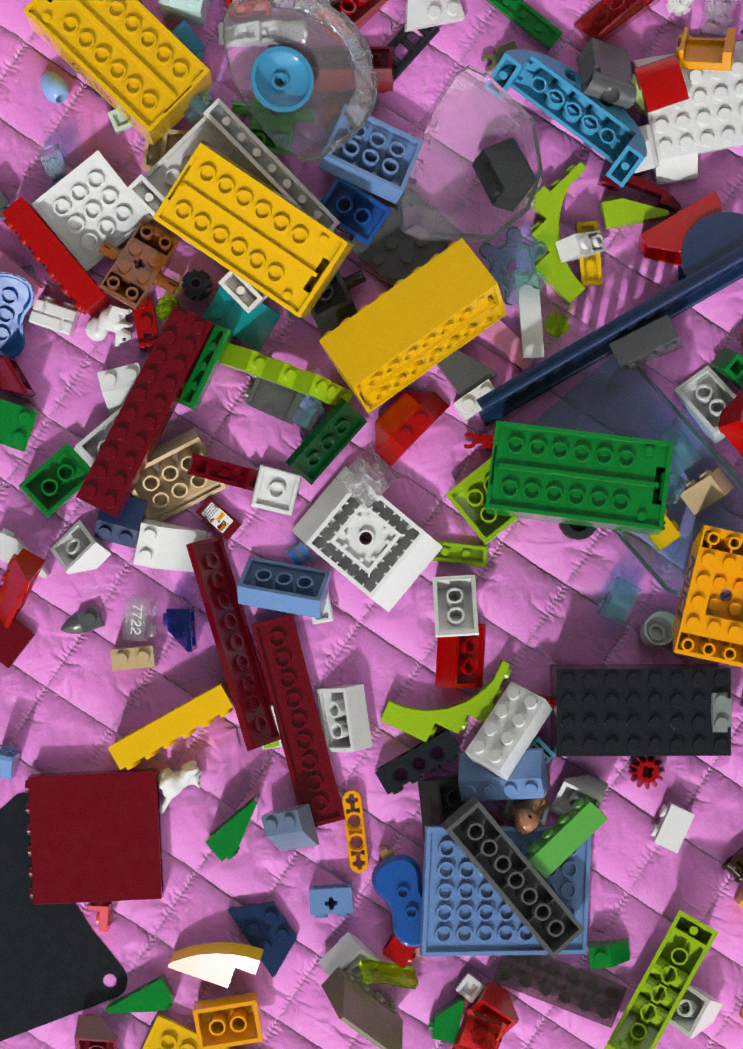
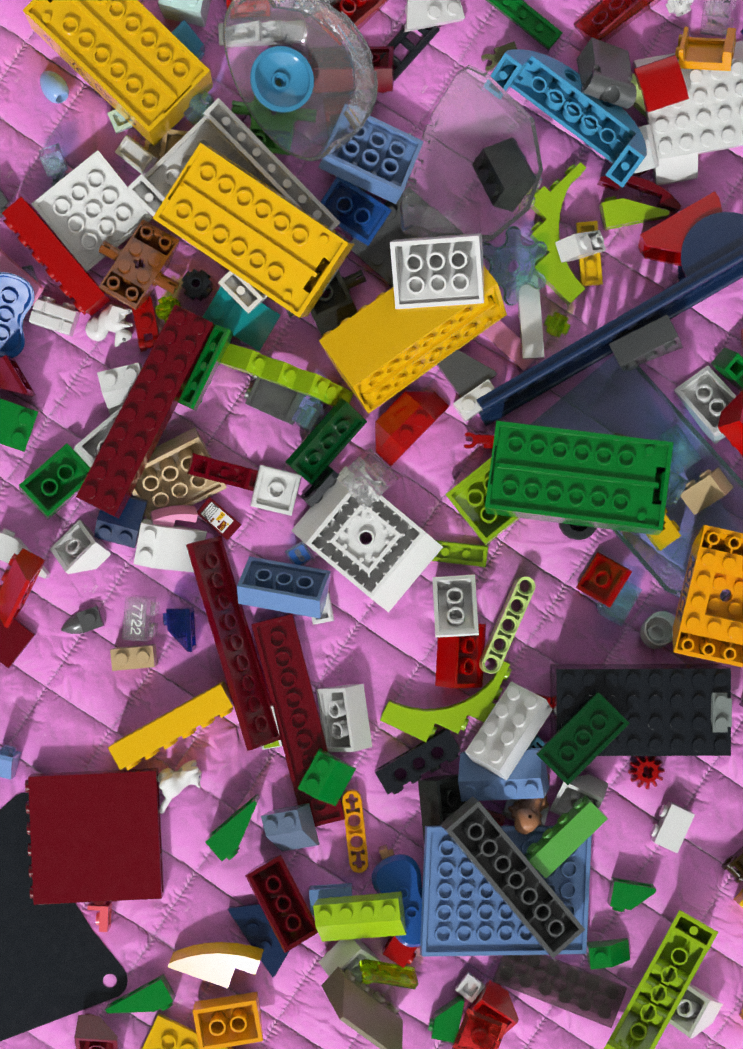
none -> white tile [115,135,158,175]
none -> bright pink slope [150,505,198,527]
none -> dark red slope [245,855,318,953]
none -> green slope [298,748,356,806]
none -> black plate [300,465,340,507]
none -> lime slope [313,892,407,942]
none -> white slope [390,233,484,309]
none -> yellowish green beam [479,576,536,674]
none -> dark green plate [536,691,630,785]
none -> red tile [576,552,632,608]
none -> green slope [607,877,656,912]

